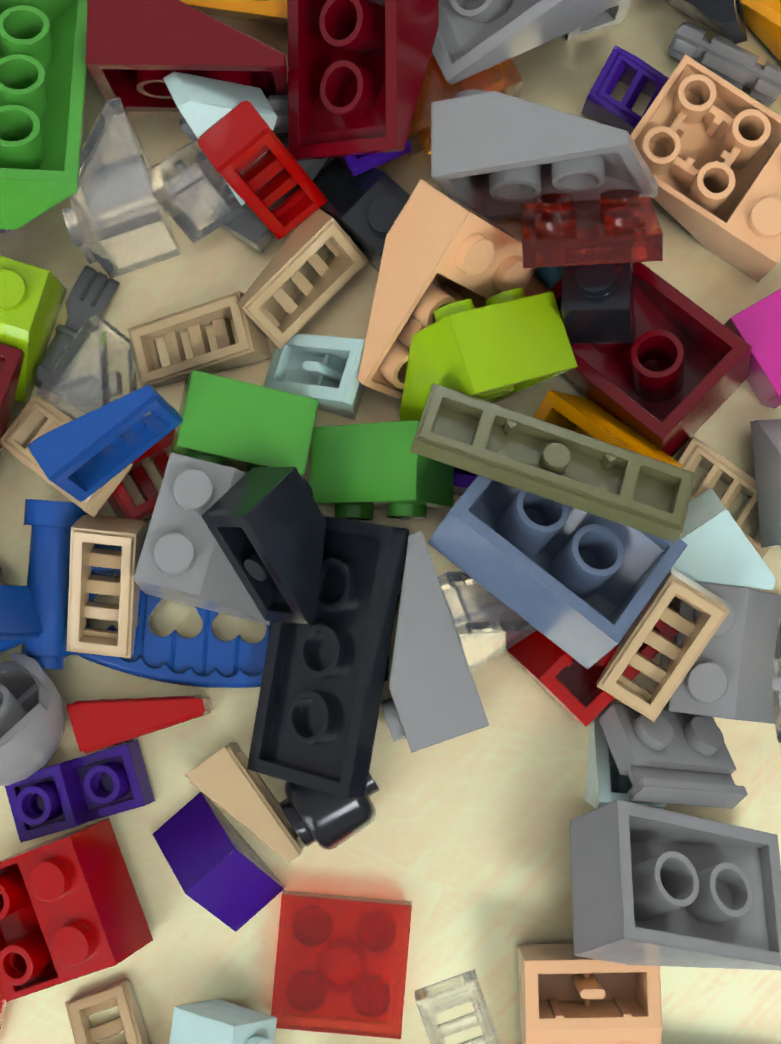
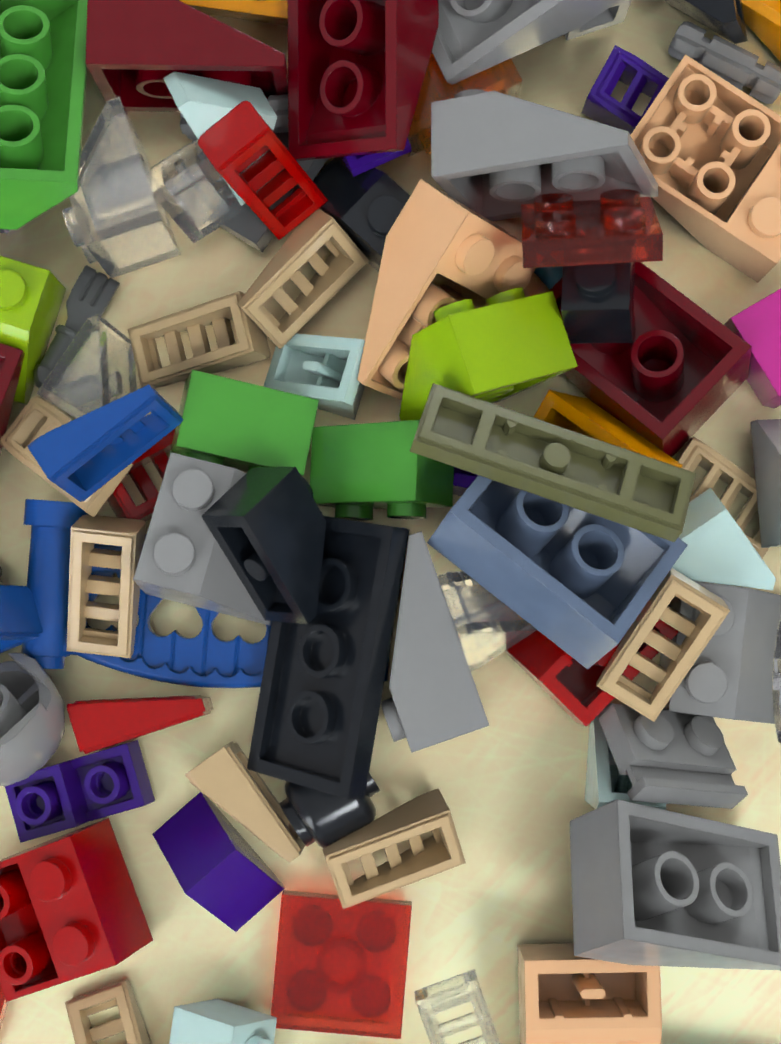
none -> tan slope [322,788,466,909]

